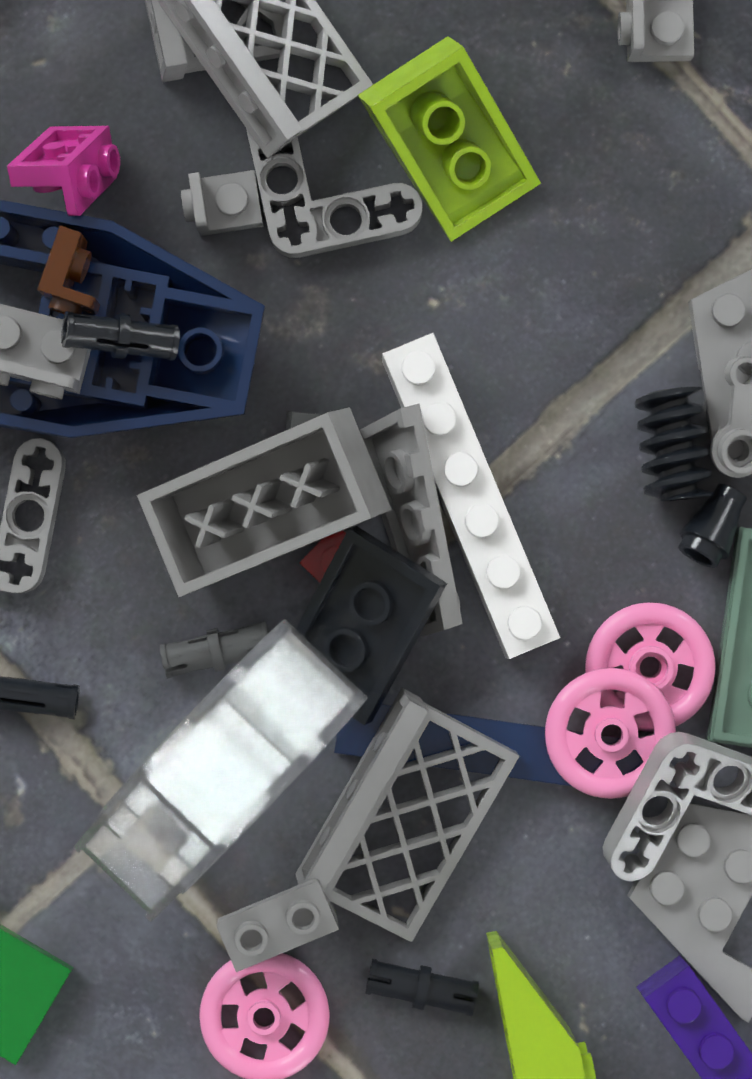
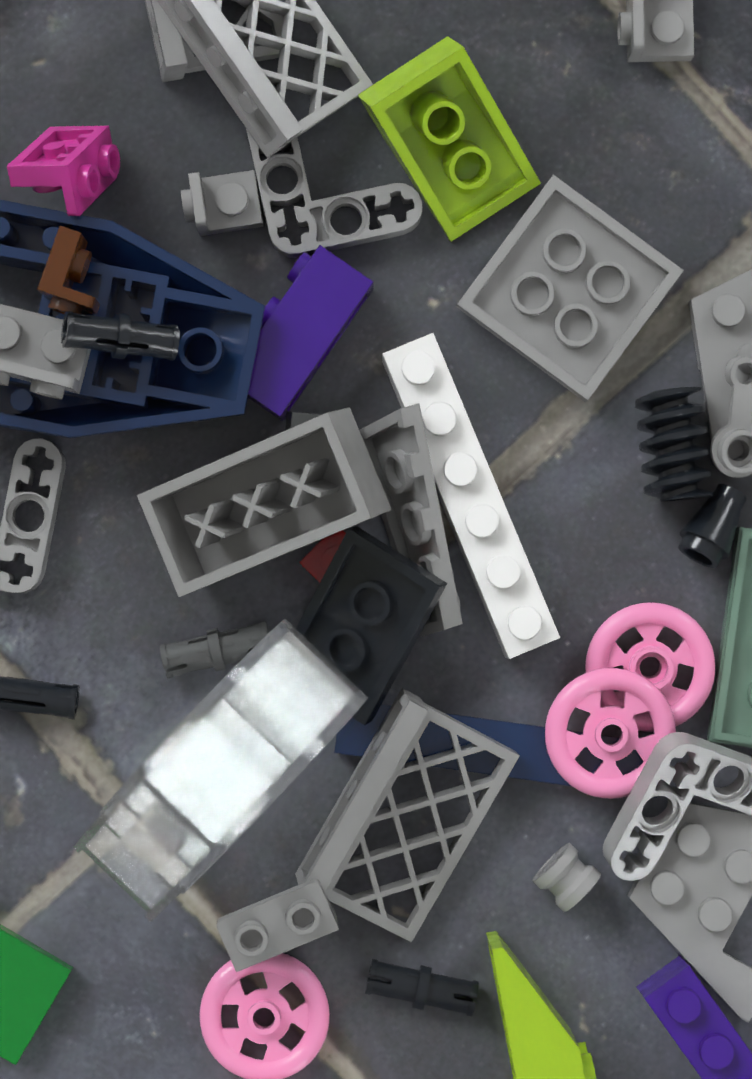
none -> dark purple brick [248,245,374,421]
none -> light grey plate [456,175,684,402]
none -> light grey wheel [532,842,601,912]

